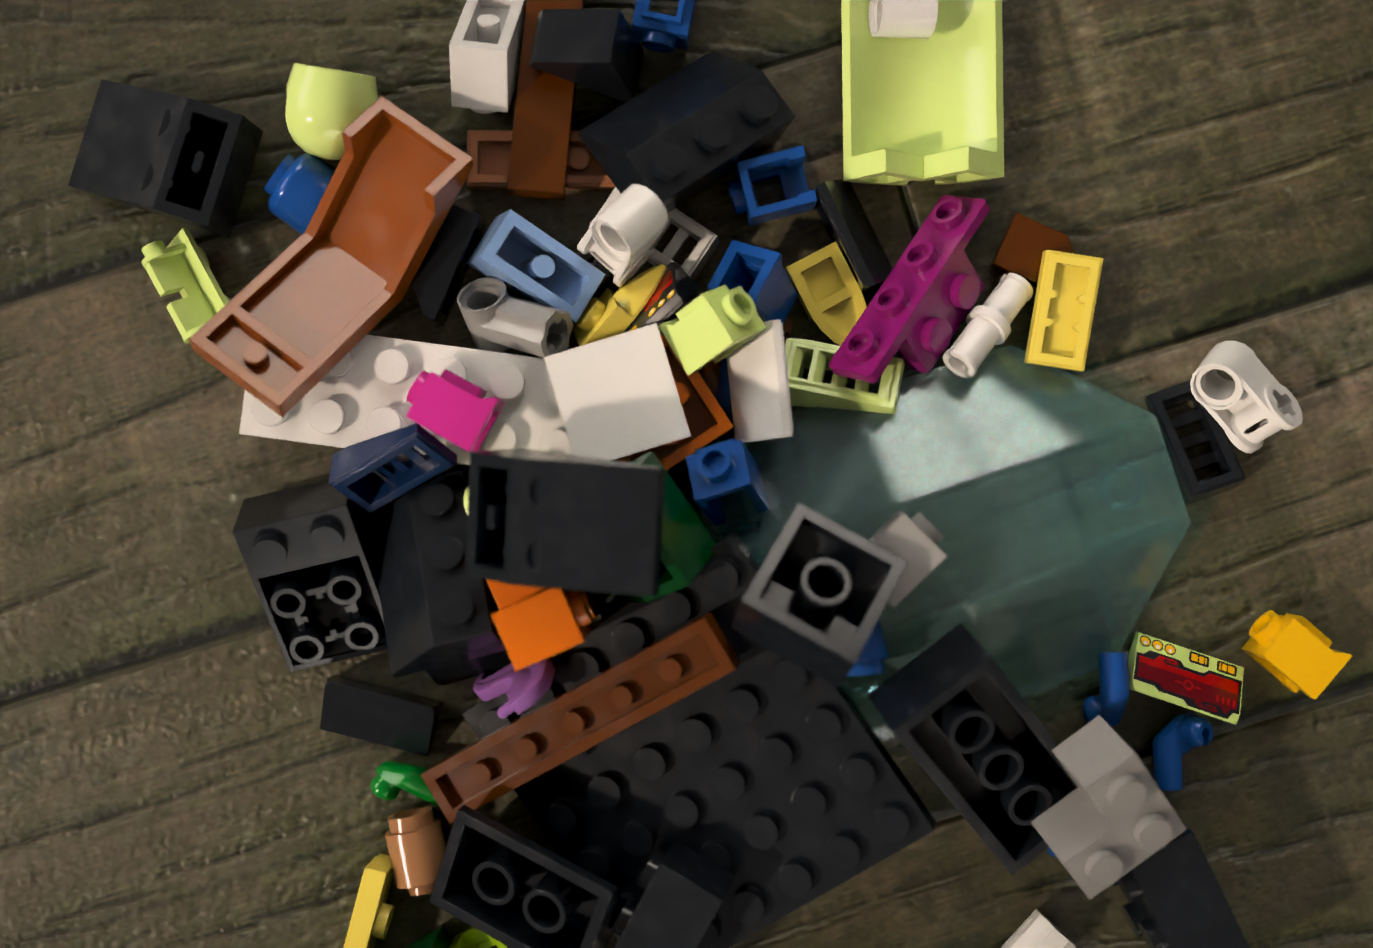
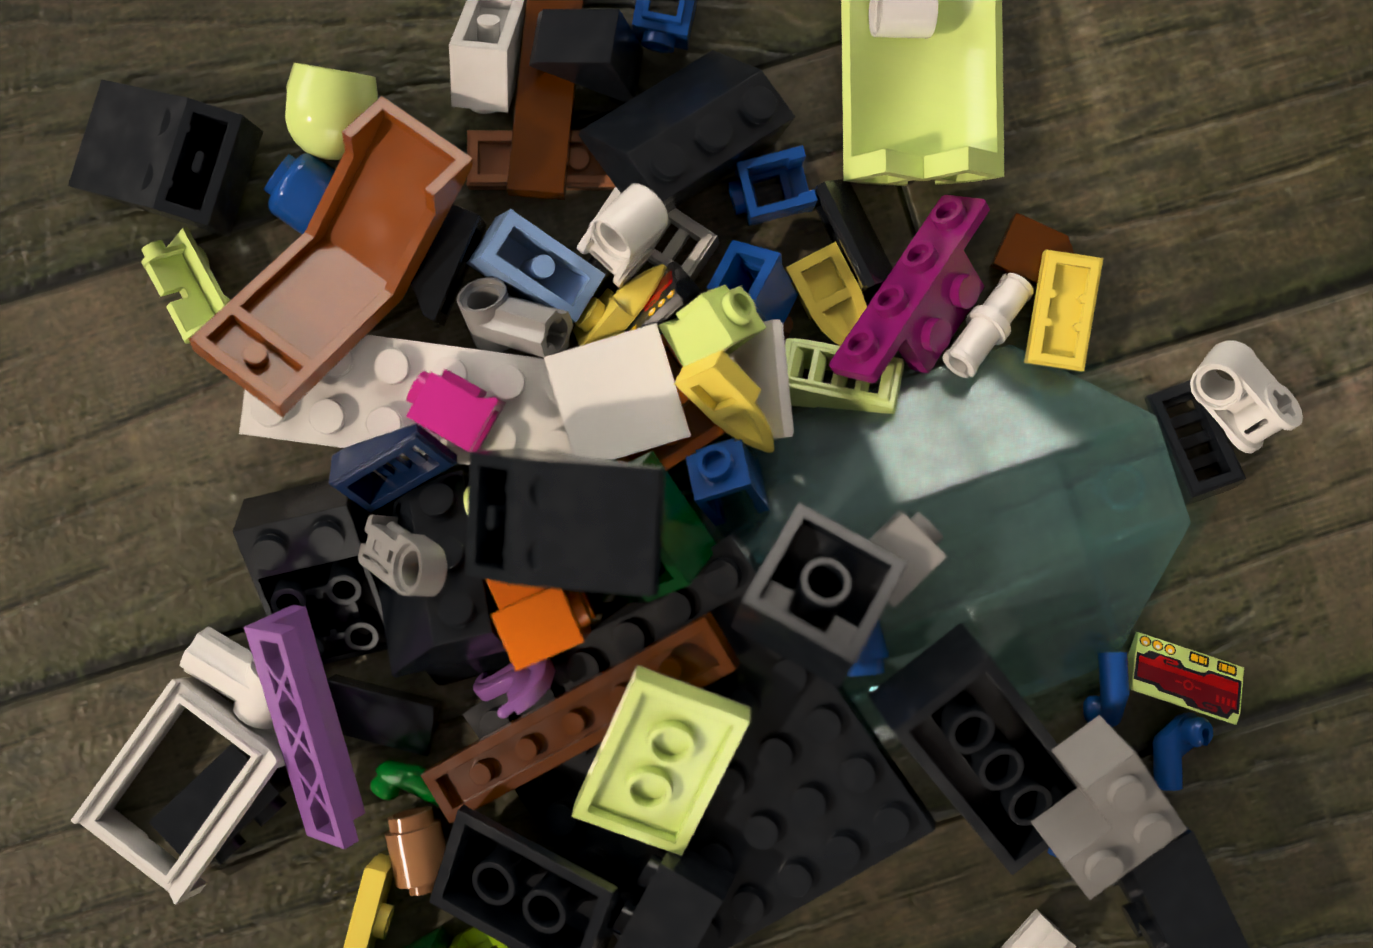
yellow window [1241,610,1352,700] -> none
none -> white piece [71,676,286,905]
none -> black brick [149,743,291,866]
none -> white piece [179,626,274,729]
none -> medium lavender fence [244,605,366,849]
none -> light grey piece [358,515,447,597]
none -> yellowish green plate [572,665,751,856]
none -> light yellow plate [674,350,774,453]

